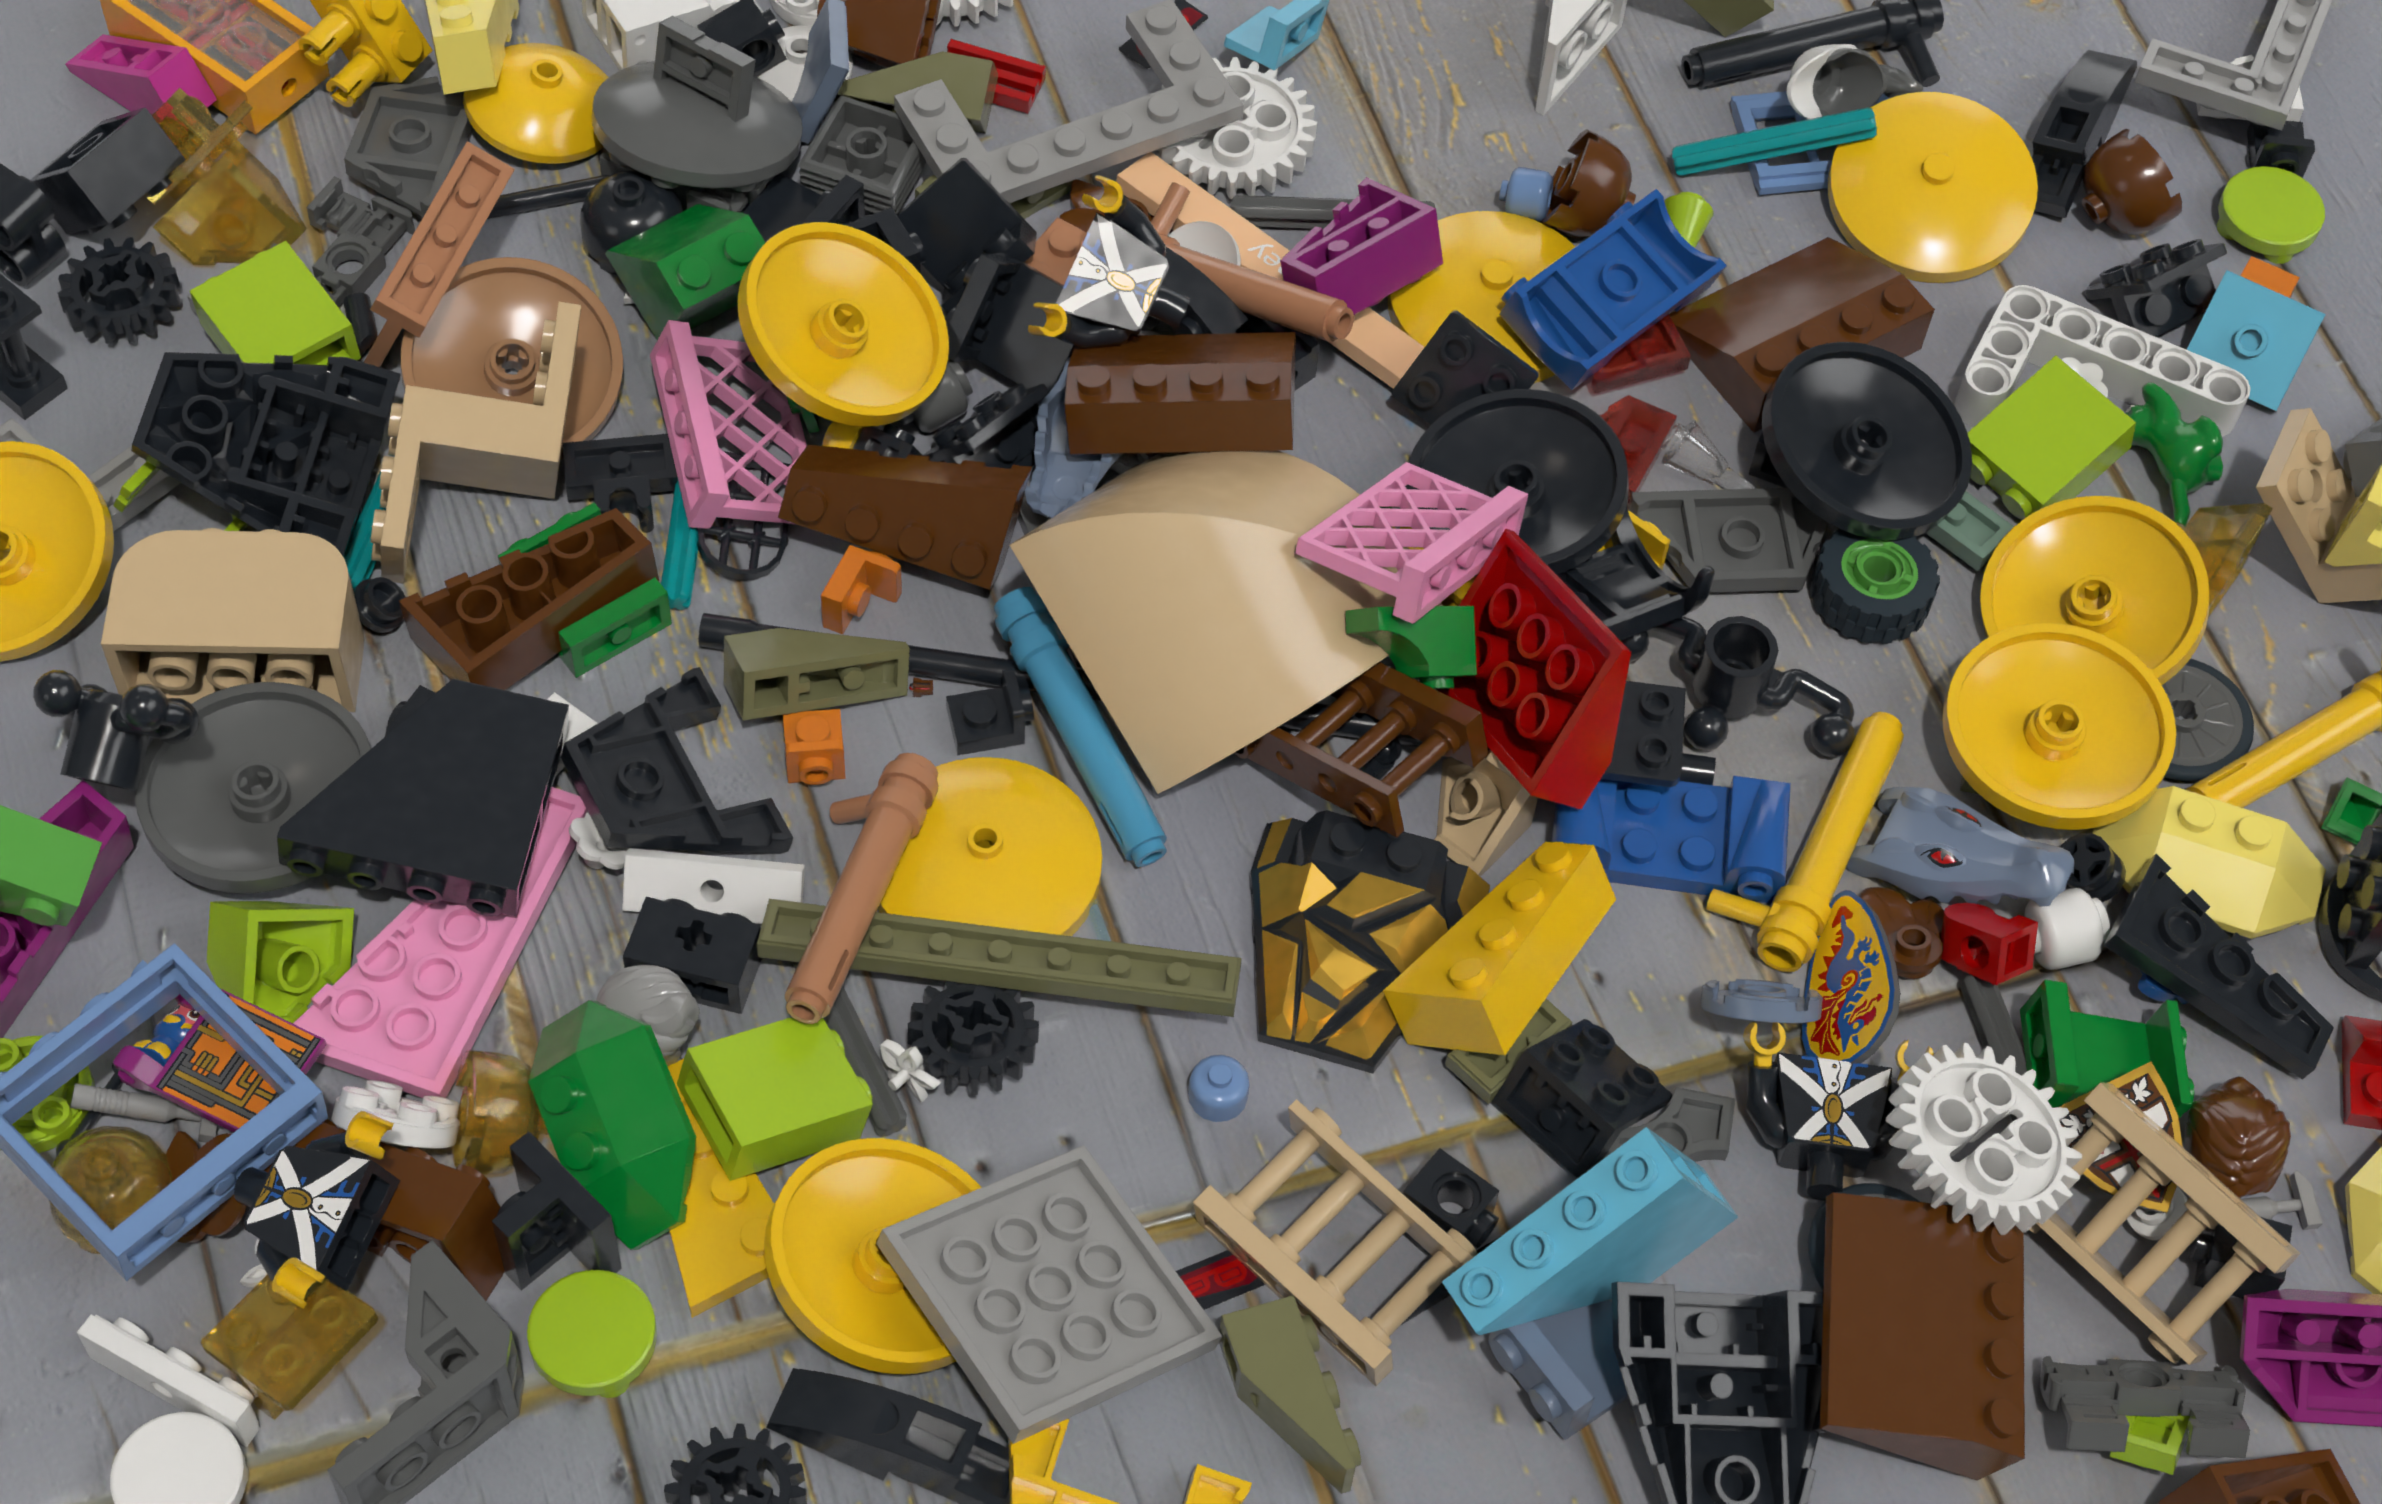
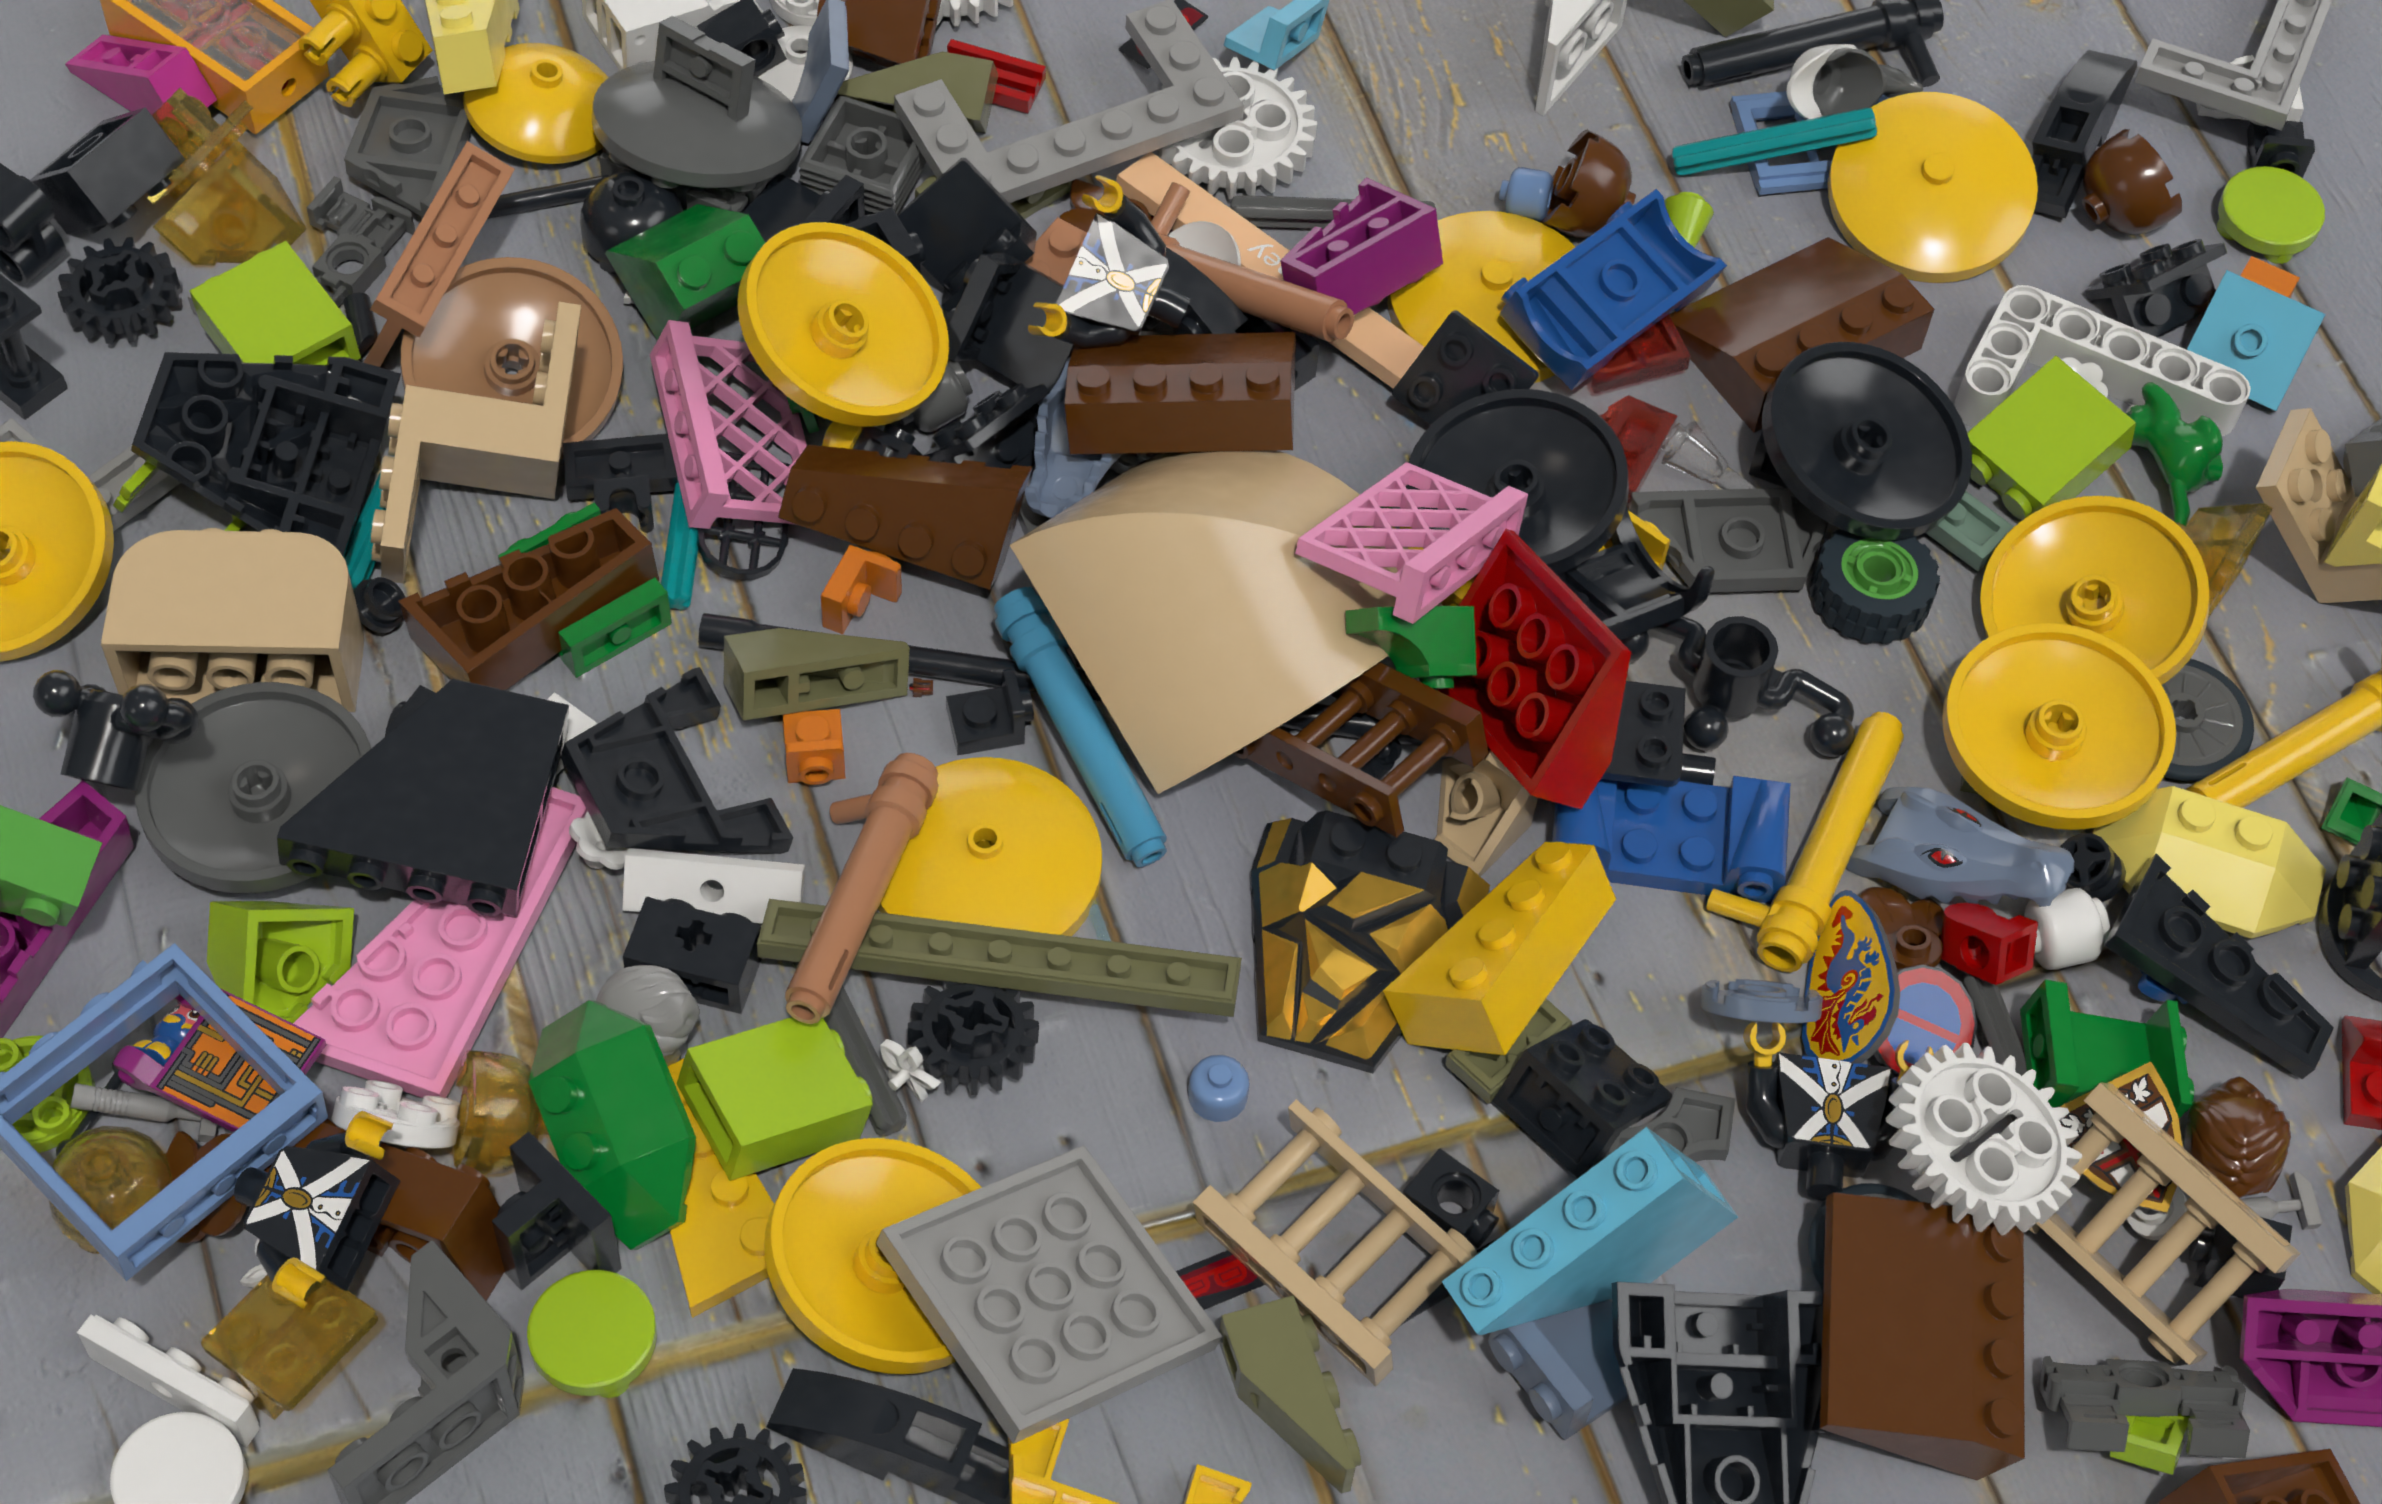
none -> piece [1874,964,1977,1078]

